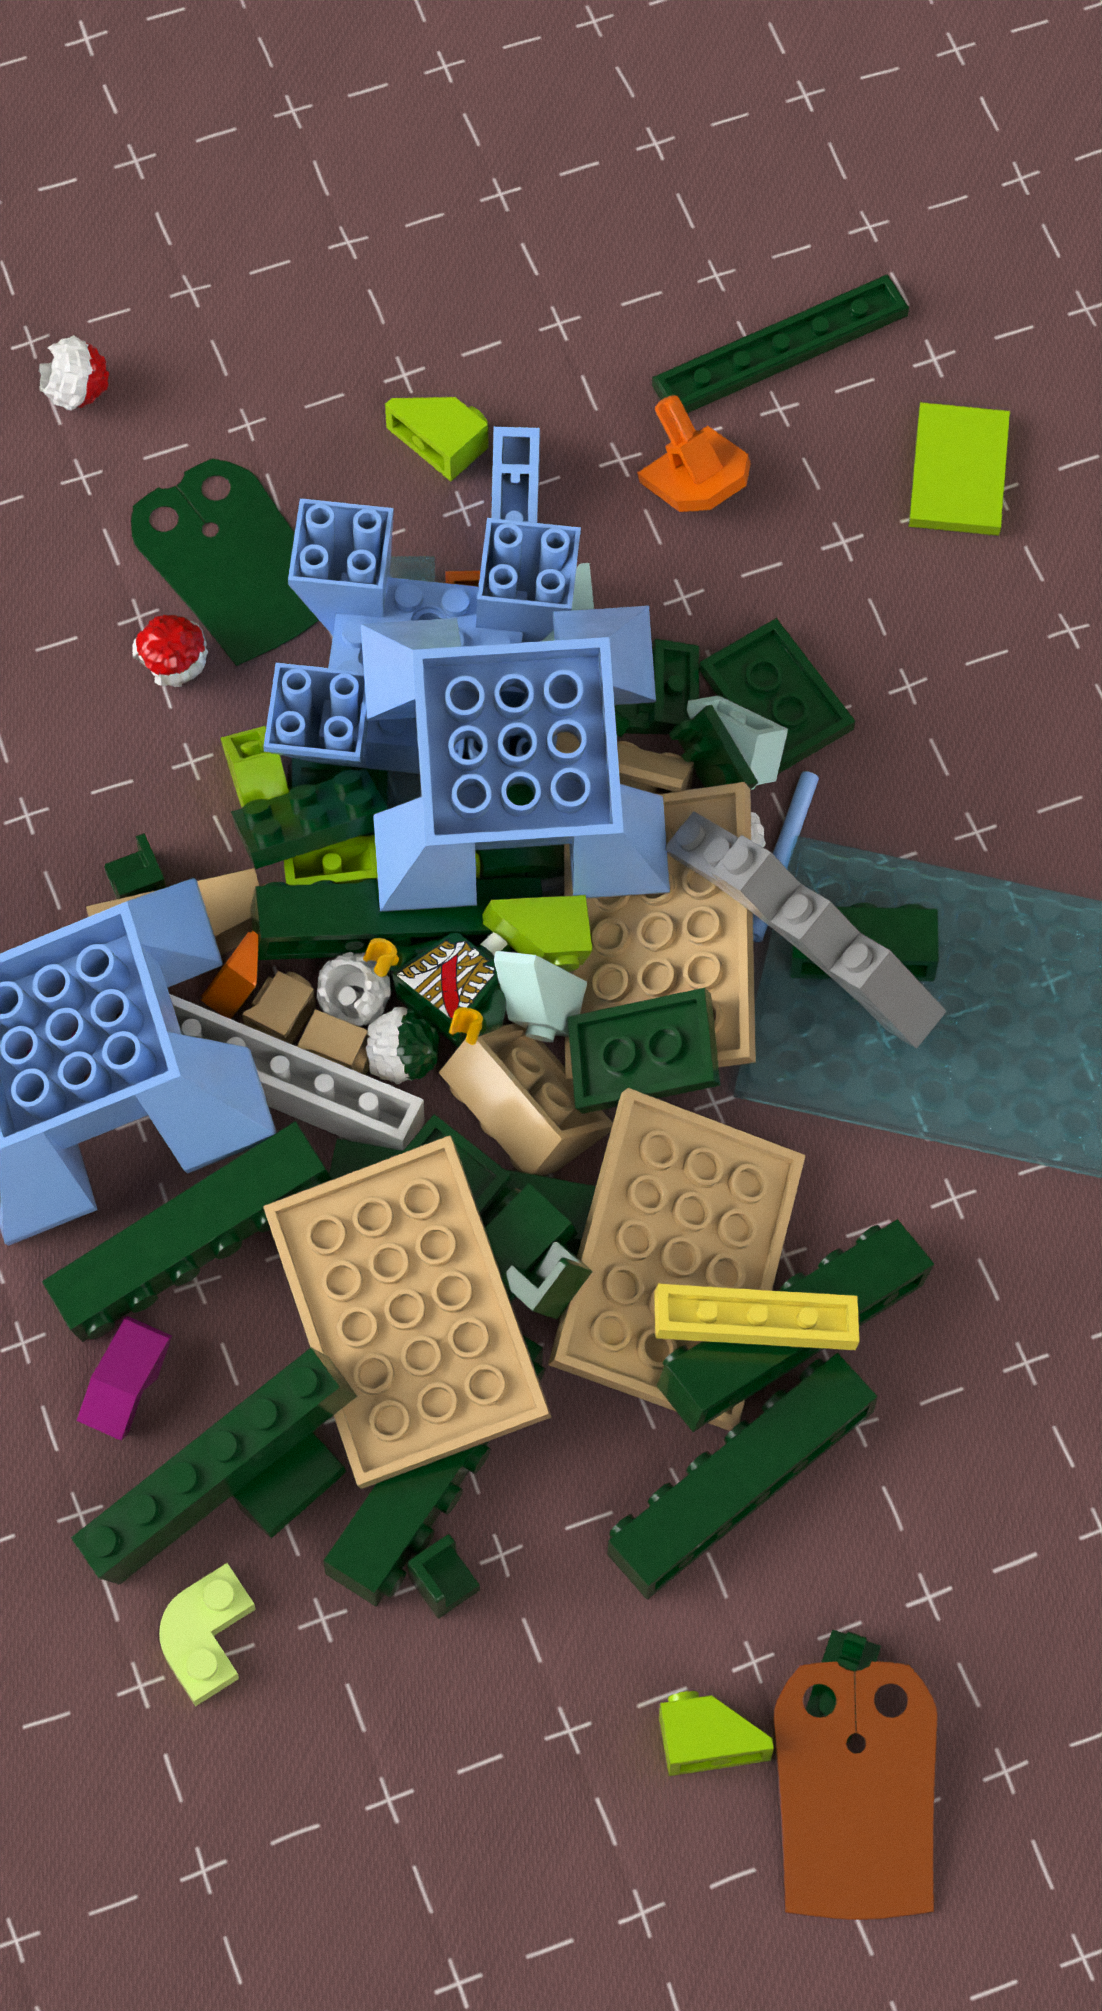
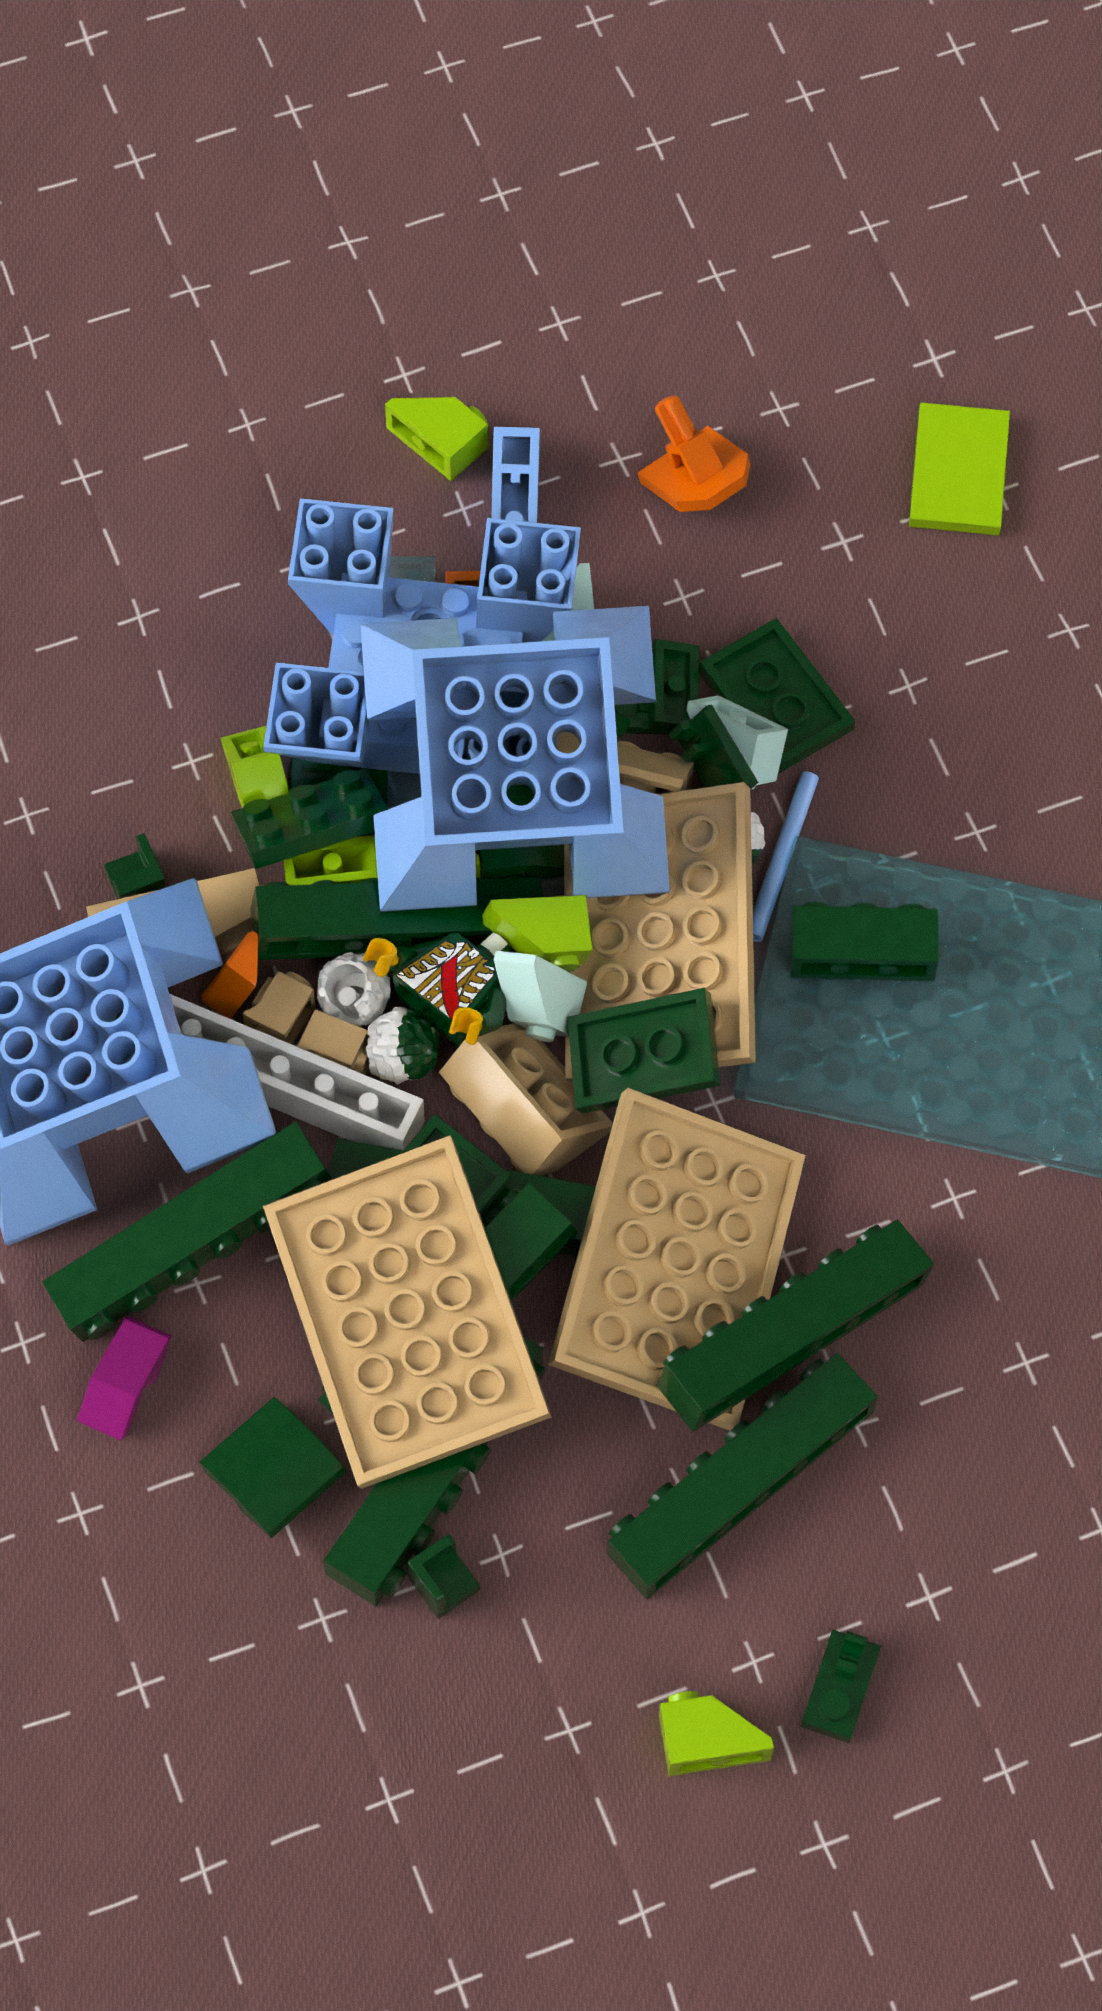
white piece [39,336,109,410] -> none
dark green brick [71,1347,357,1585] -> none
dark green piece [131,458,319,666] -> none
red piece [133,615,208,687] -> none
yellowish green plate [159,1563,256,1707] -> none
dark green panel [502,1242,593,1319] -> none
dark green tile [652,274,909,413] -> none
light yellow plate [654,1284,860,1350] -> none
light grey arch [666,811,947,1049] -> none
dark orange piece [774,1661,937,1920] -> none

